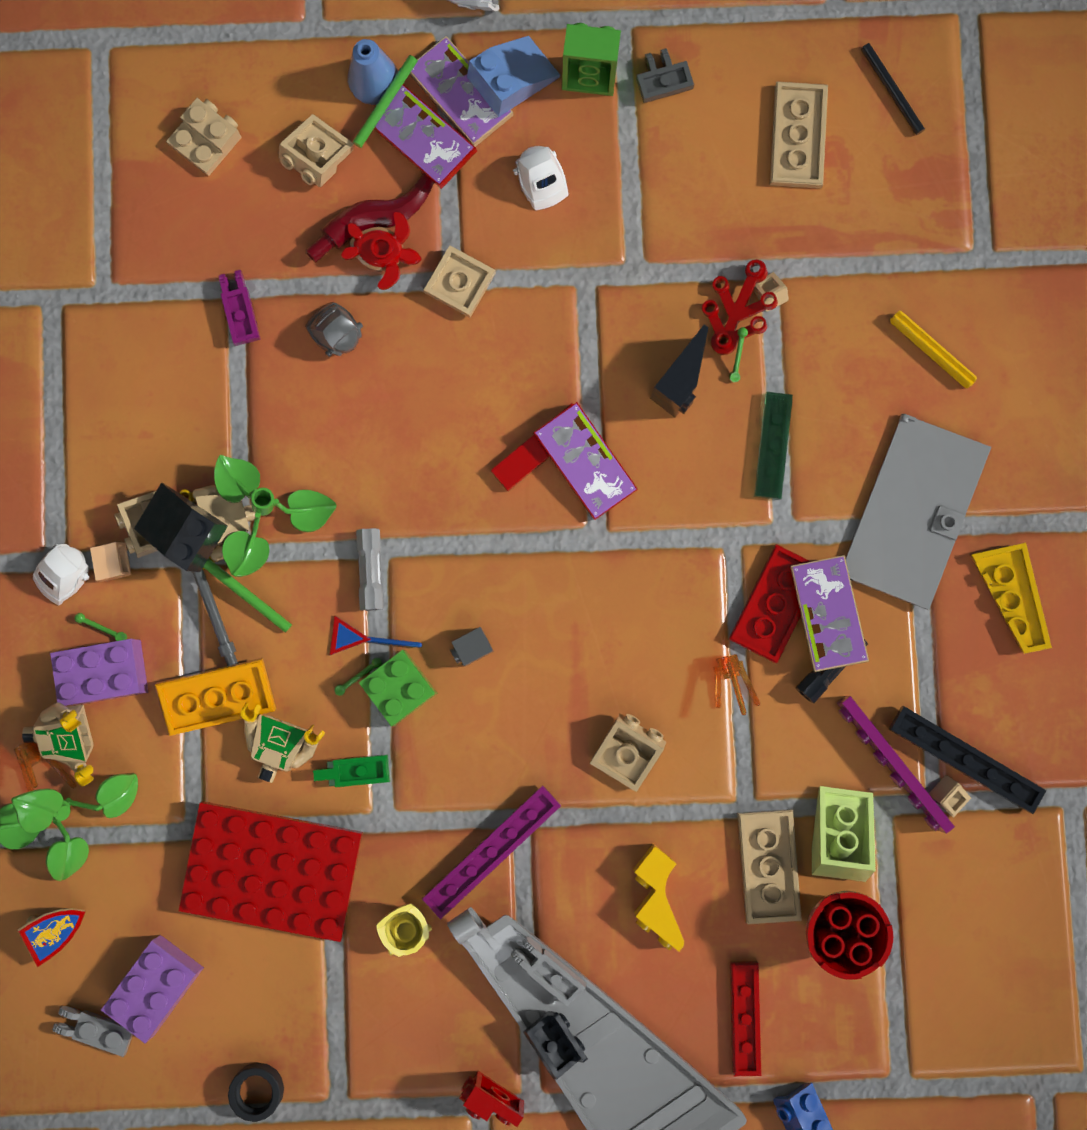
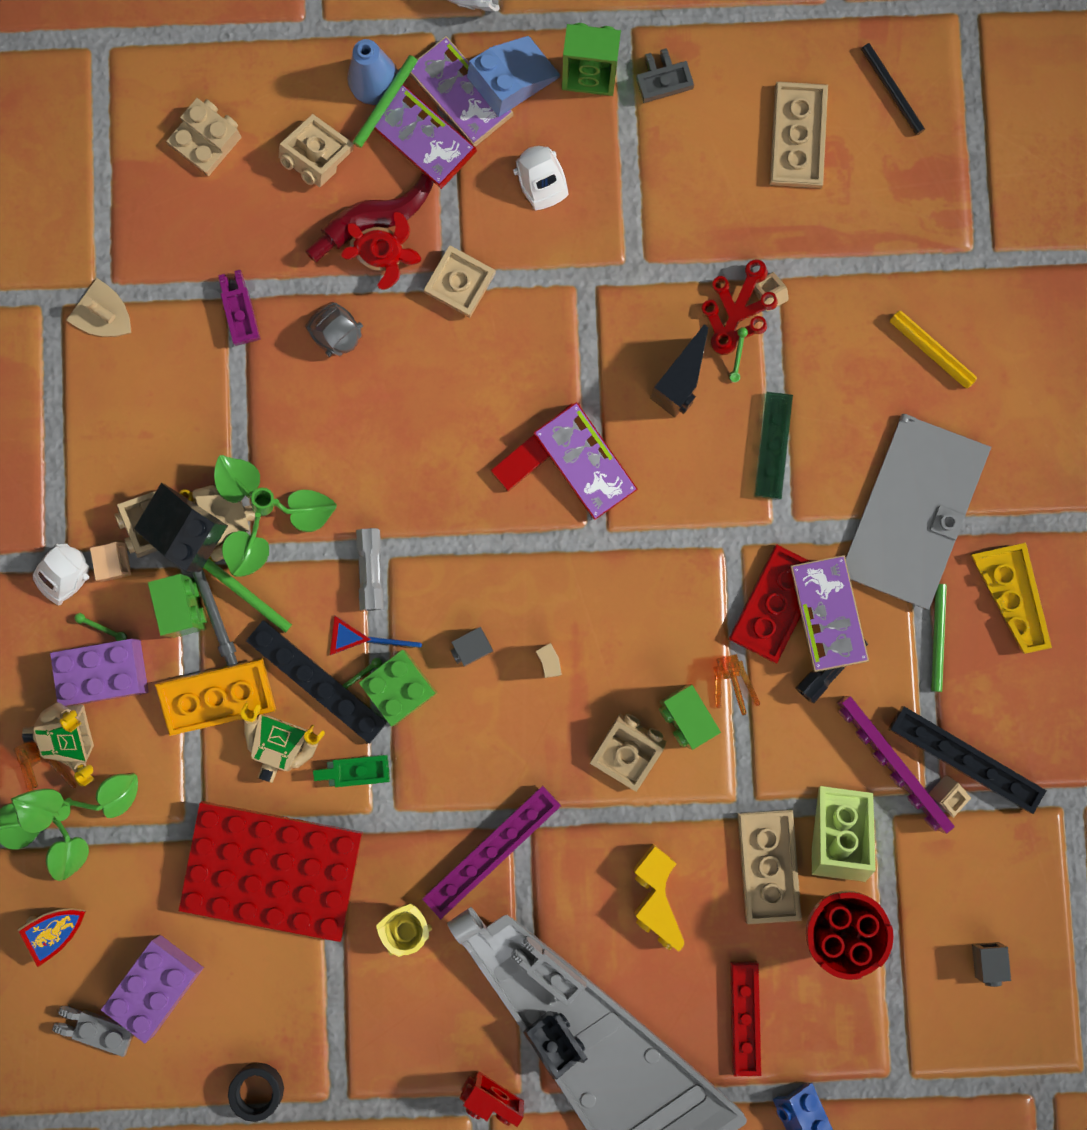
none -> tan shield [67,278,131,337]
none -> bright green brick [148,574,208,638]
none -> black plate [246,620,388,744]
none -> tan piece [536,643,562,678]
none -> bright green brick [659,685,721,750]
none -> bright green bar [931,584,947,692]
none -> dark grey brick [972,942,1011,987]

